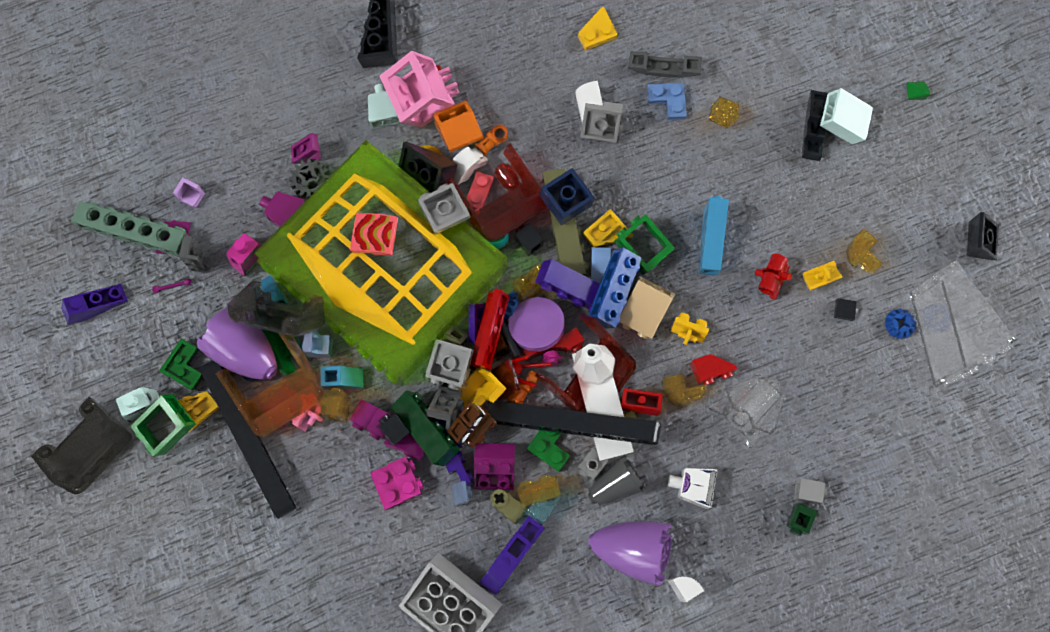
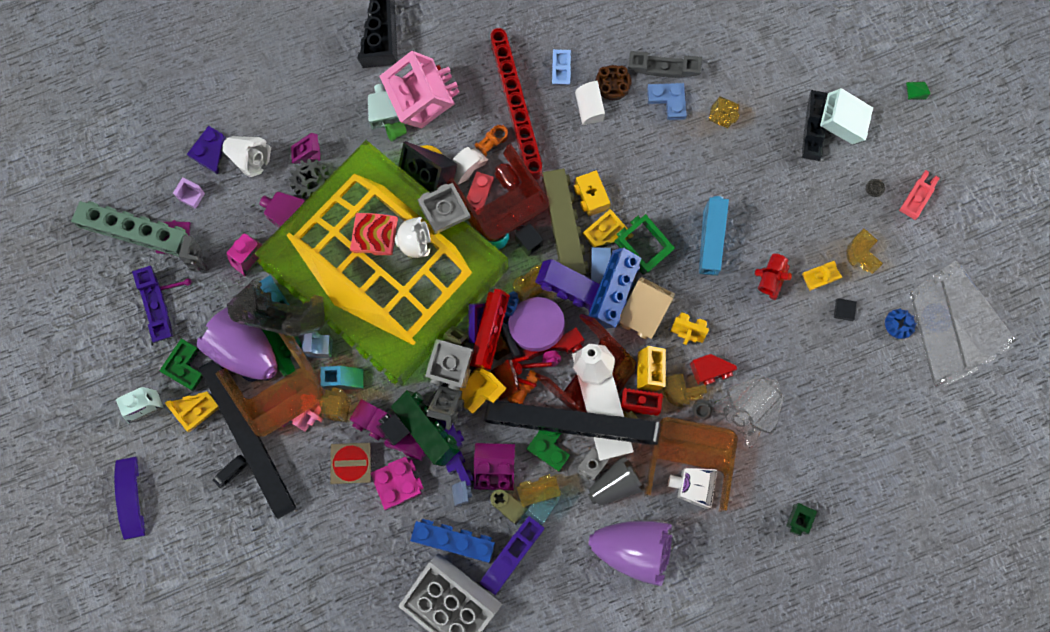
clear smoke windscreen [31,396,132,494] -> none
dark purple slope [61,284,128,325] -> none
green window [130,394,196,457] -> none
orange slope [432,100,484,152] -> none
reddish brown hips [447,402,497,447] -> none
dark blue brick [540,168,595,226] -> none
yellow wing [578,7,618,51] -> none
light grey plate [580,102,626,143] -> none
white brick [668,577,704,602] -> none
light grey brick [794,478,827,504] -> none
black slope [967,212,999,260] -> none
none -> dark purple slope [114,457,145,540]
none -> dark purple slope [132,265,173,343]
none -> dark purple wing [187,126,225,174]
none -> black beam [212,455,248,488]
none -> white cone [223,136,271,177]
none -> piece [330,443,371,484]
none -> bright green piece [385,122,407,142]
none -> white cylinder [395,217,431,258]
none -> blue brick [410,519,495,563]
none -> red beam [491,28,542,180]
none -> light blue slope [552,49,571,85]
none -> yellow brick [573,170,611,217]
none -> reddish brown tile [595,65,631,101]
none -> yellow brick [637,346,666,392]
none -> clear orange windscreen [644,417,738,512]
none -> dark grey plate [692,399,712,419]
none -> clear smoke plate [866,179,885,197]
none -> coral hinge [899,170,939,220]

